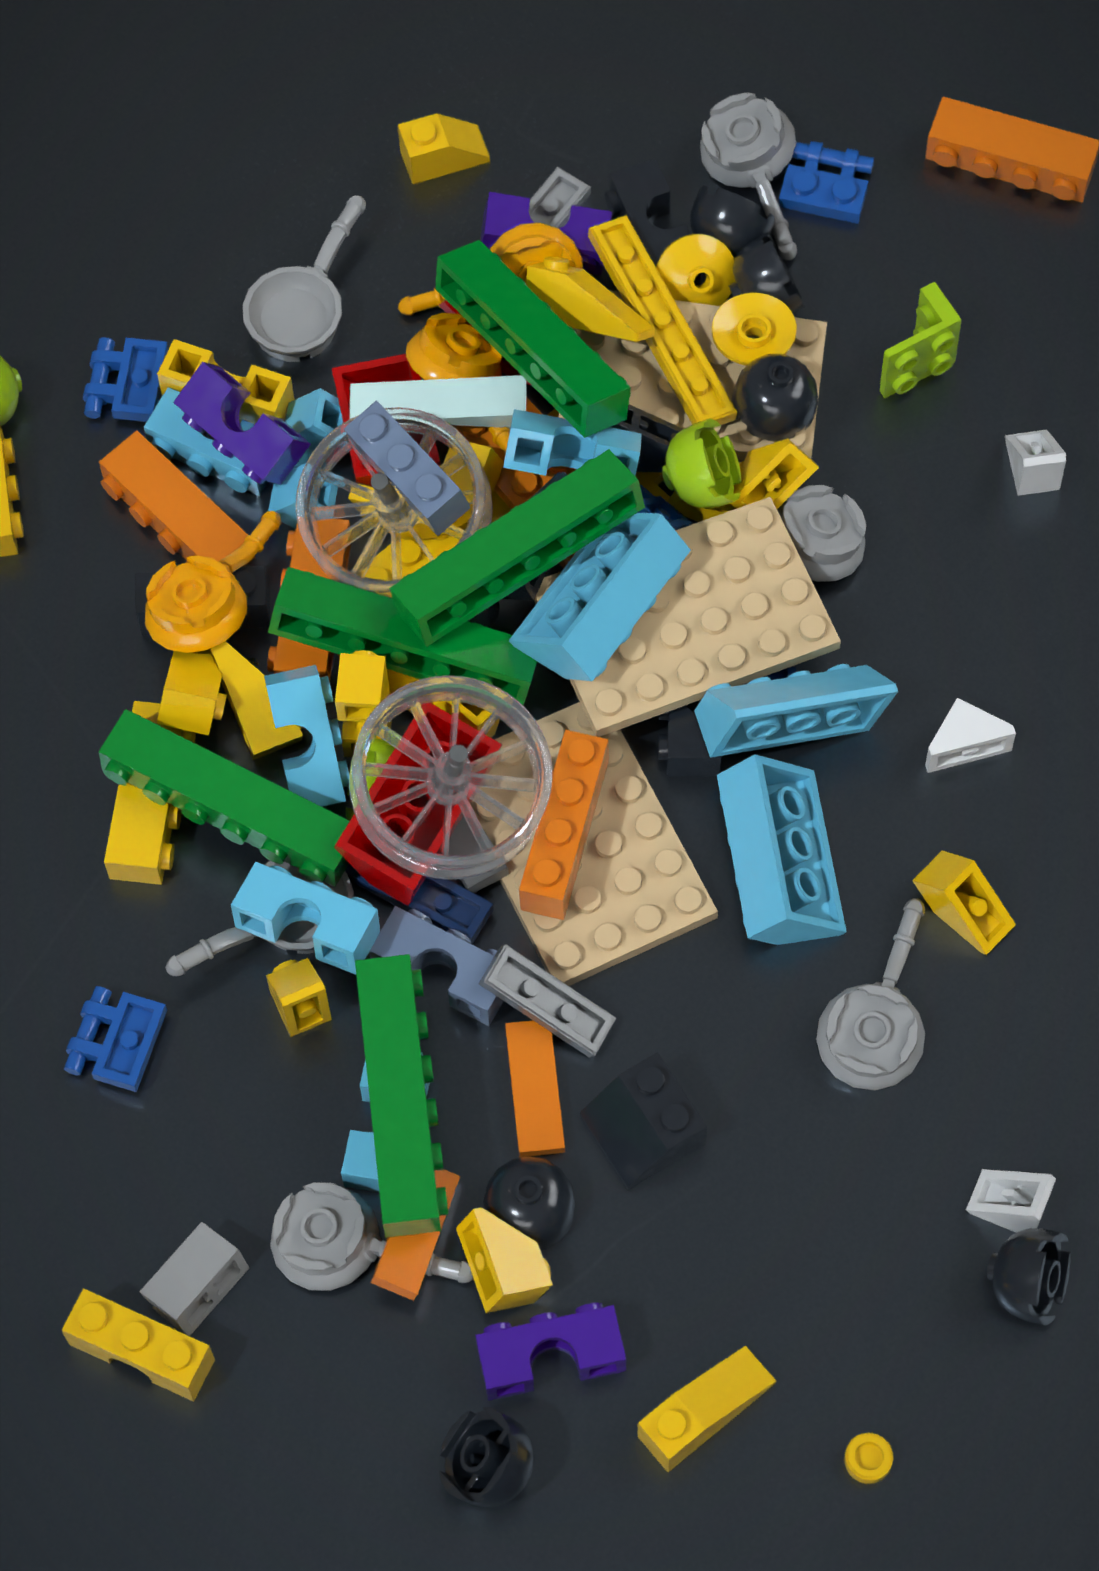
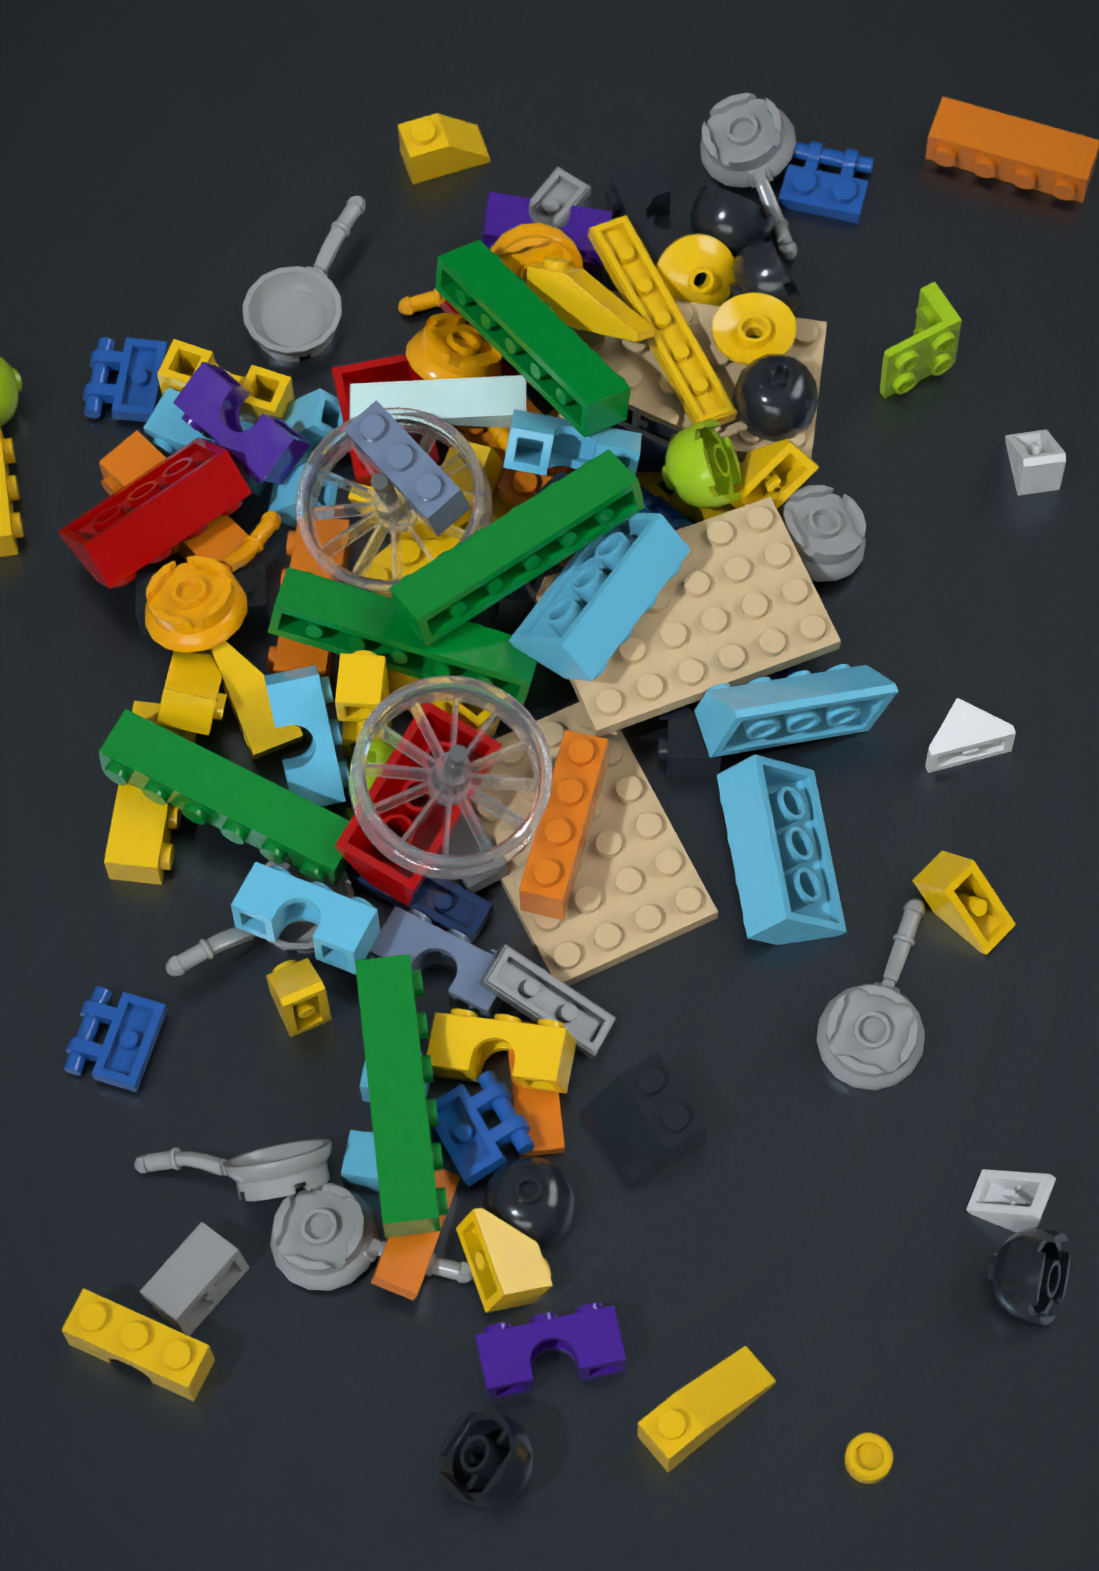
none -> red slope [58,437,252,589]
none -> light grey piece [134,1139,332,1201]
none -> yellow arch [427,1009,577,1094]
none -> blue plate [434,1070,535,1186]

